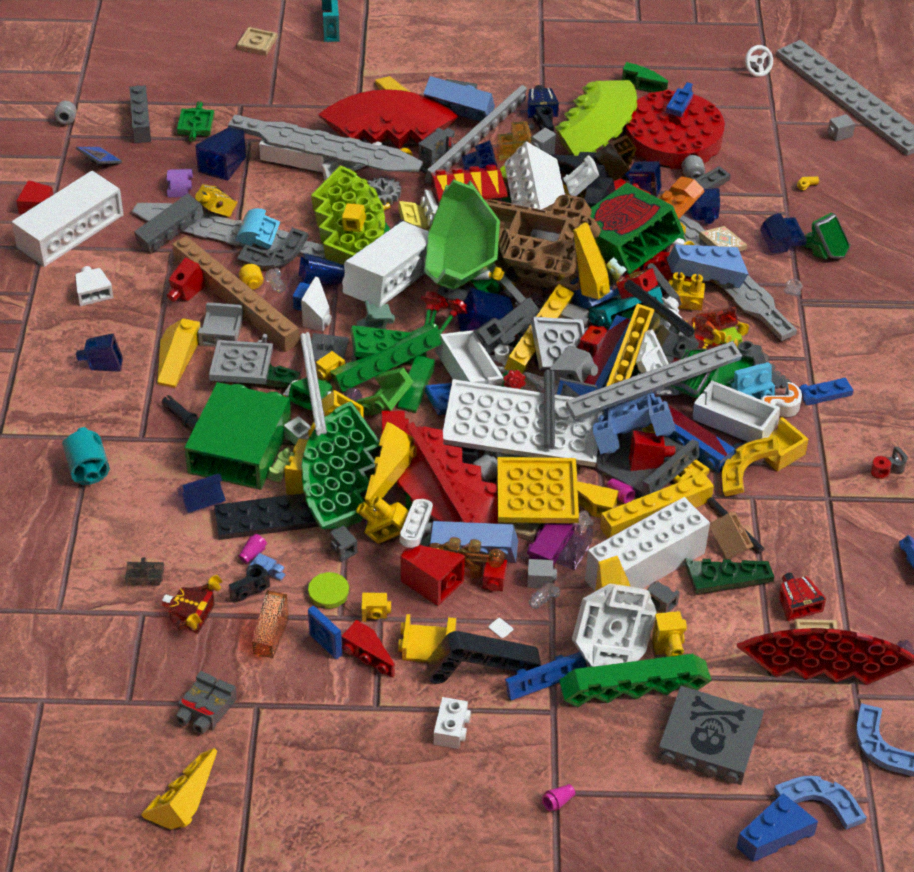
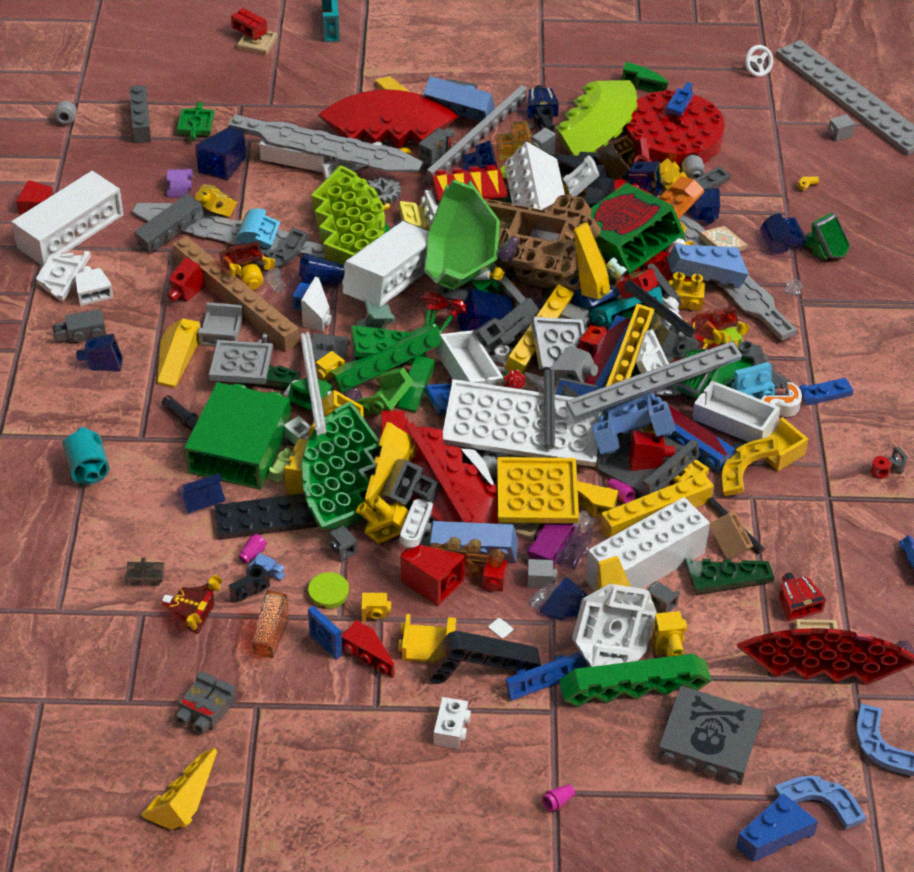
piece [76,147,122,166] -> none
yellow brick [342,203,366,232] -> none
none -> white wing [36,251,91,302]
none -> dark grey hinge [52,309,107,343]
none -> clear red torso [219,241,275,277]
none -> red brick [231,8,267,40]
none -> dark grey brick [381,459,423,505]
none -> dark grey slope [412,474,442,504]
none -> white sticker [462,449,494,485]
none -> cone [497,236,520,262]
none -> clear blue brick [540,577,588,620]
none -> red plate [630,138,652,174]
none -> yellow bracket [652,158,688,191]

